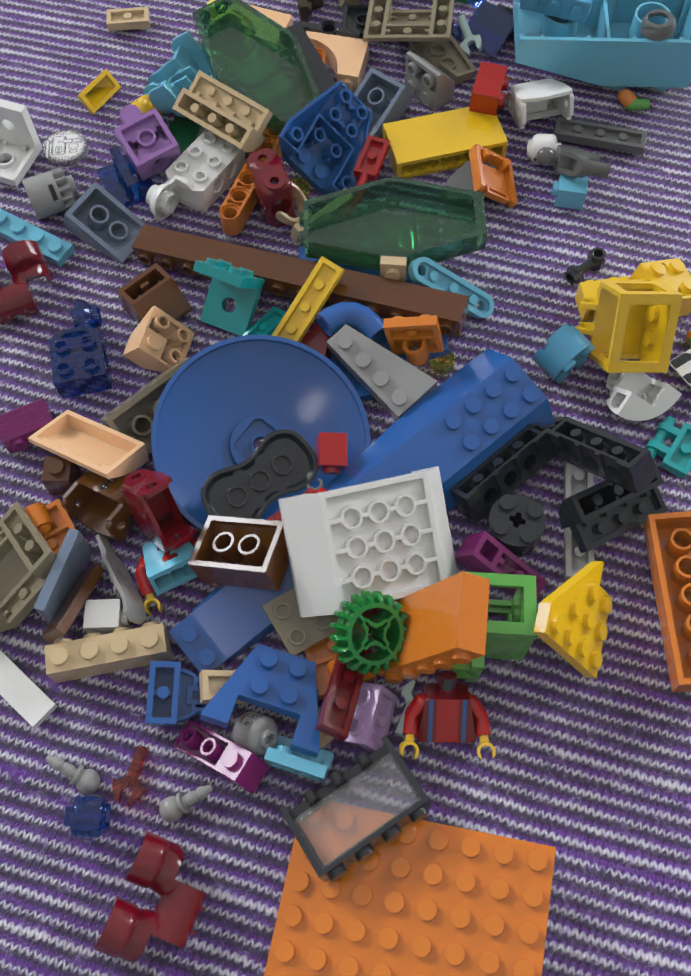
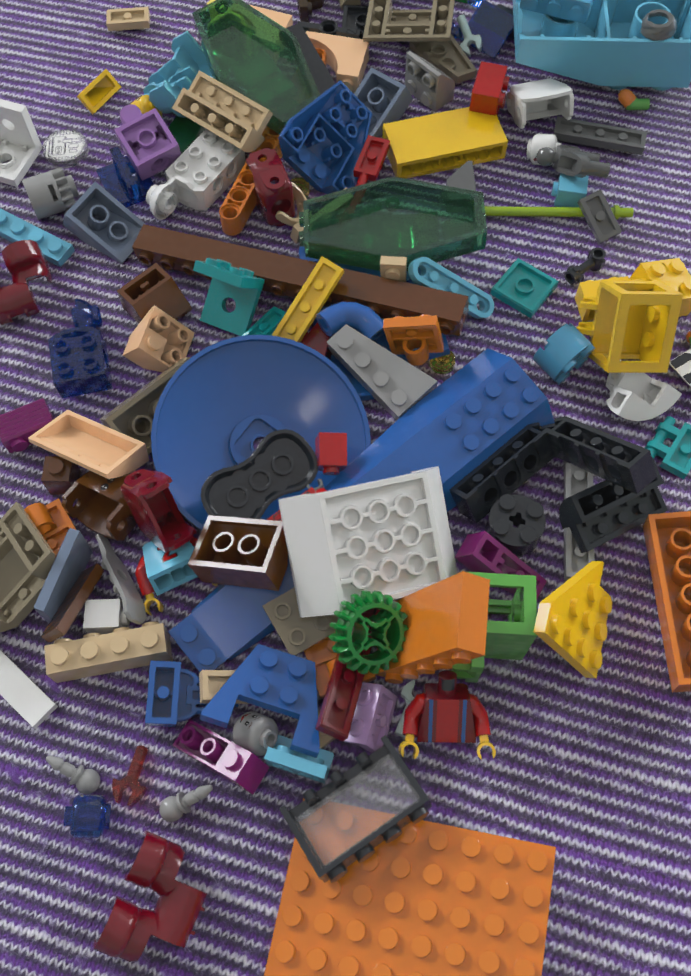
orange container [469,144,517,208] -> none
none -> lime bar [477,205,634,220]
none -> teal tile [490,258,559,318]
none -> dark grey plate [577,189,622,245]

